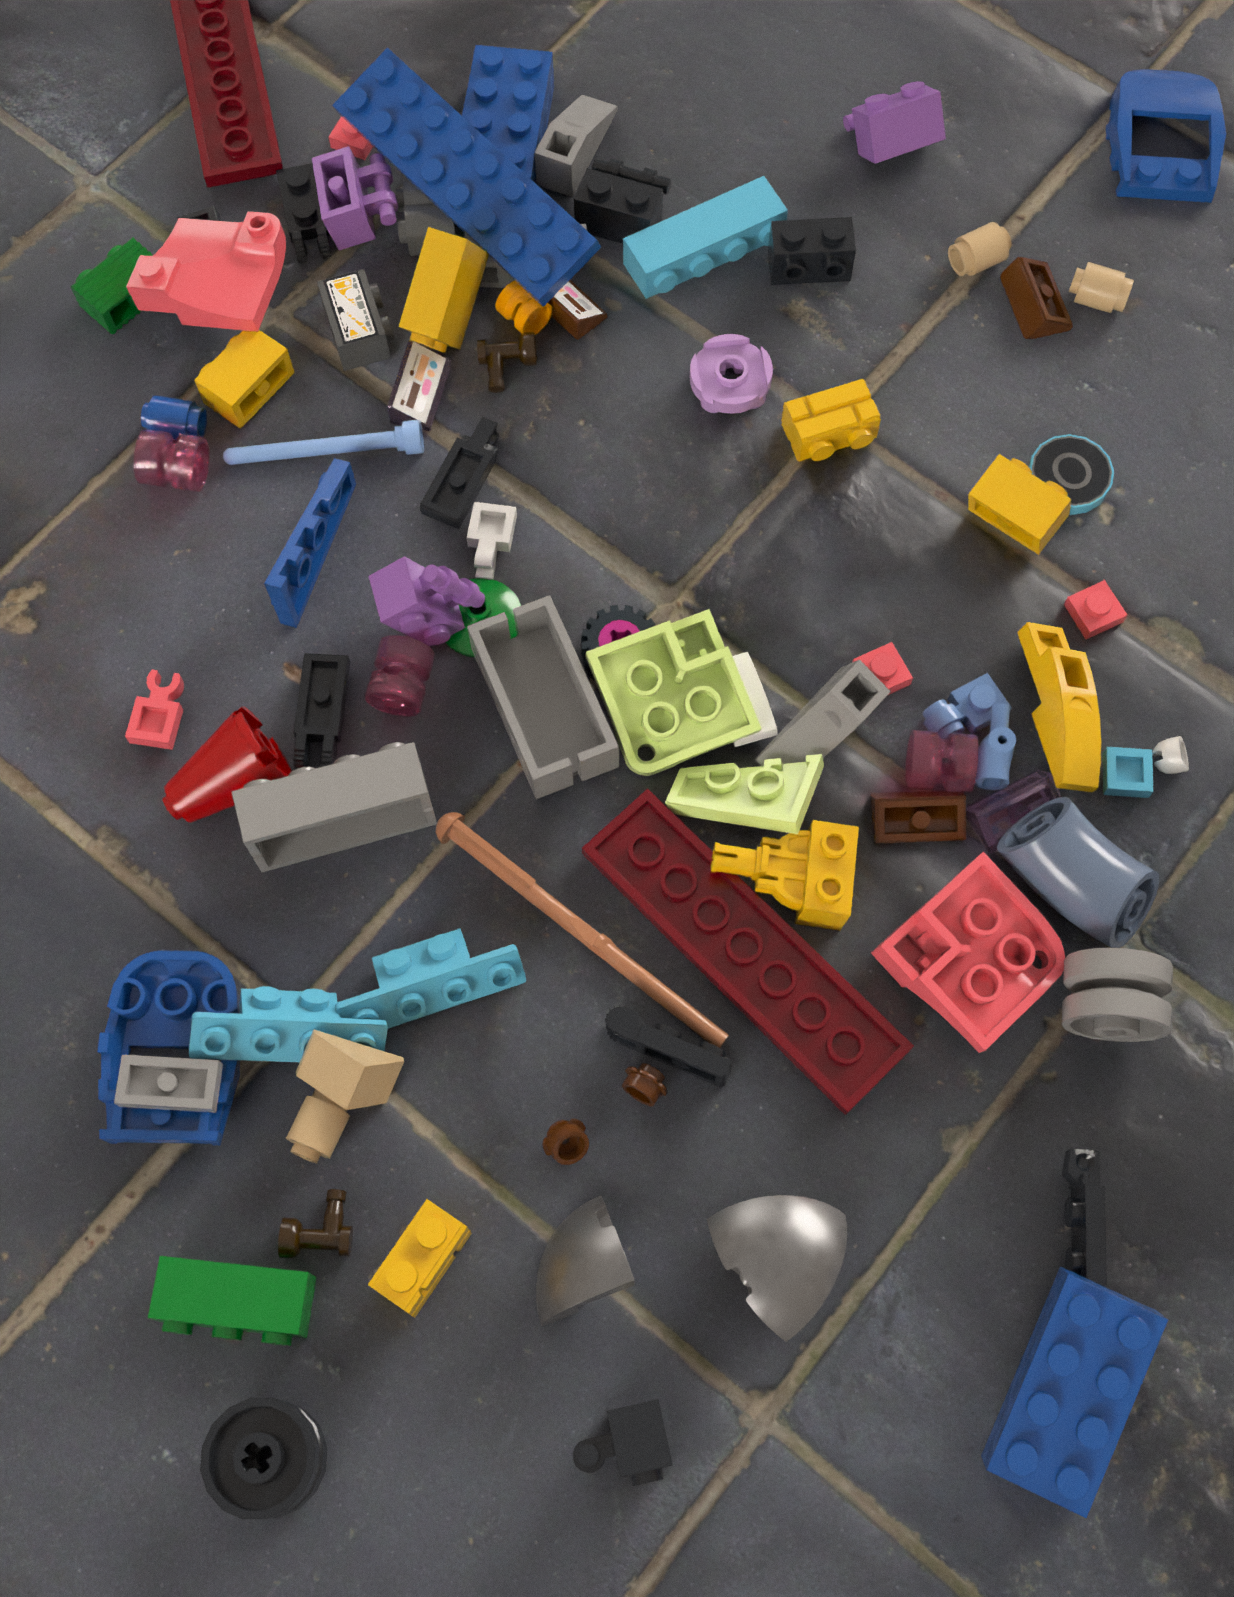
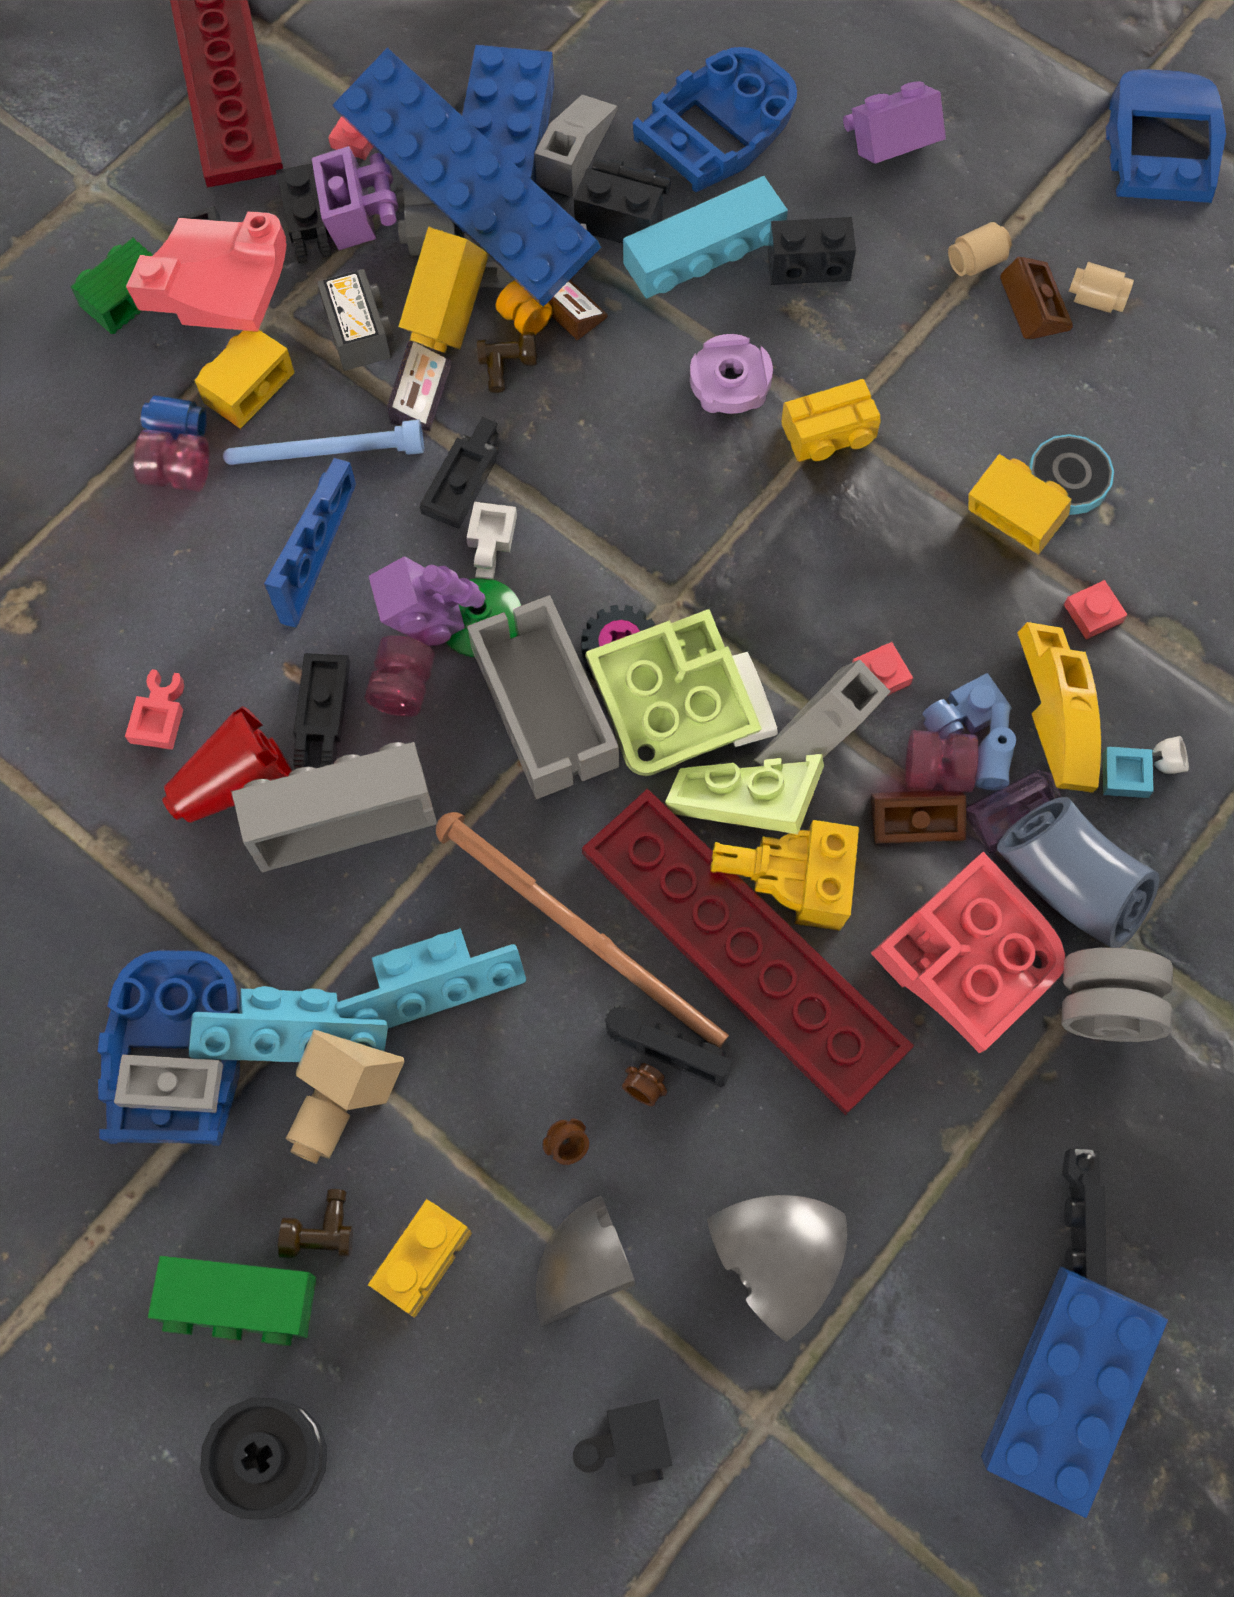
none -> blue slope [632,47,797,192]

